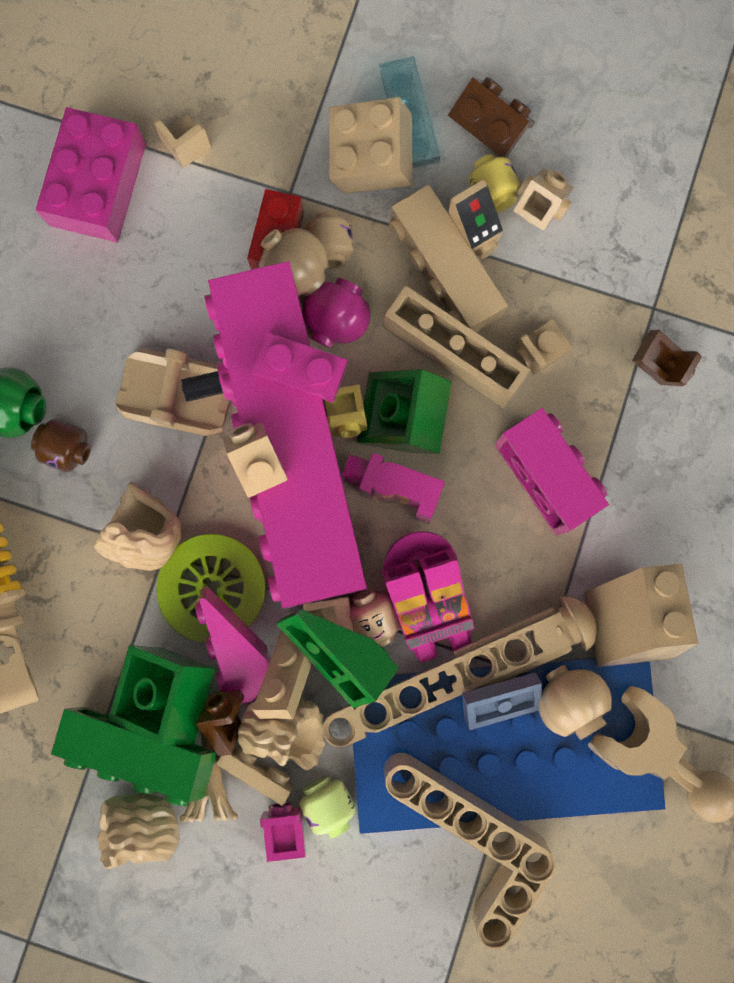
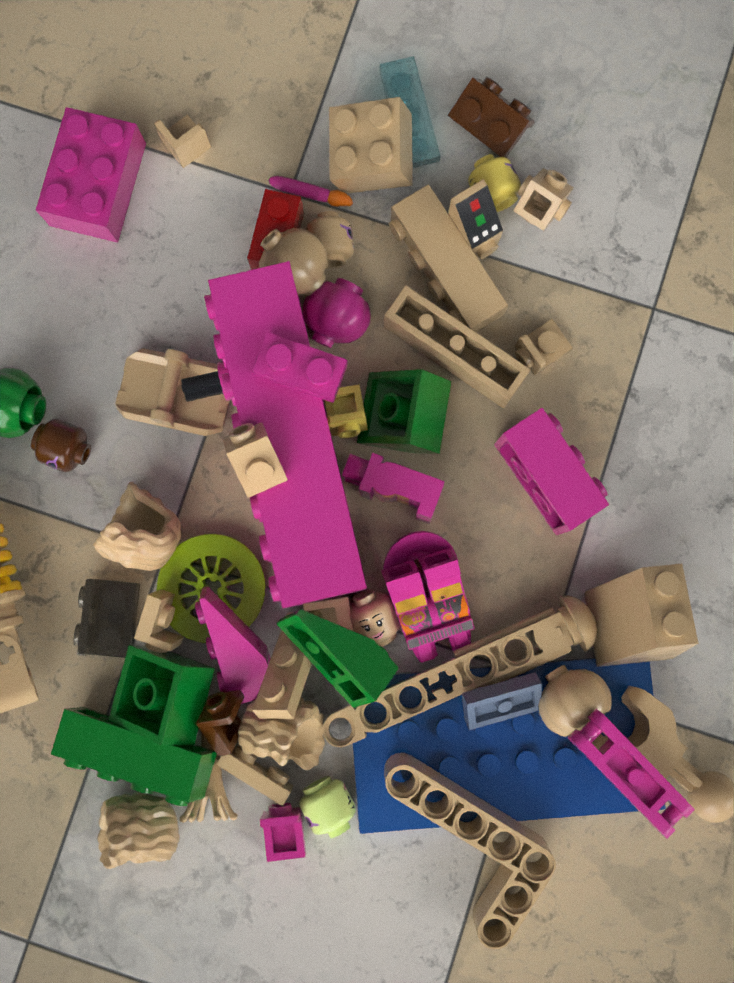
reddish brown bracket [632,330,702,386] -> none
none -> clear smoke bracket [73,579,140,658]
none -> tan bracket [134,589,184,653]
none -> dark pink piece [268,176,353,207]
none -> dark pink plate [568,709,695,839]

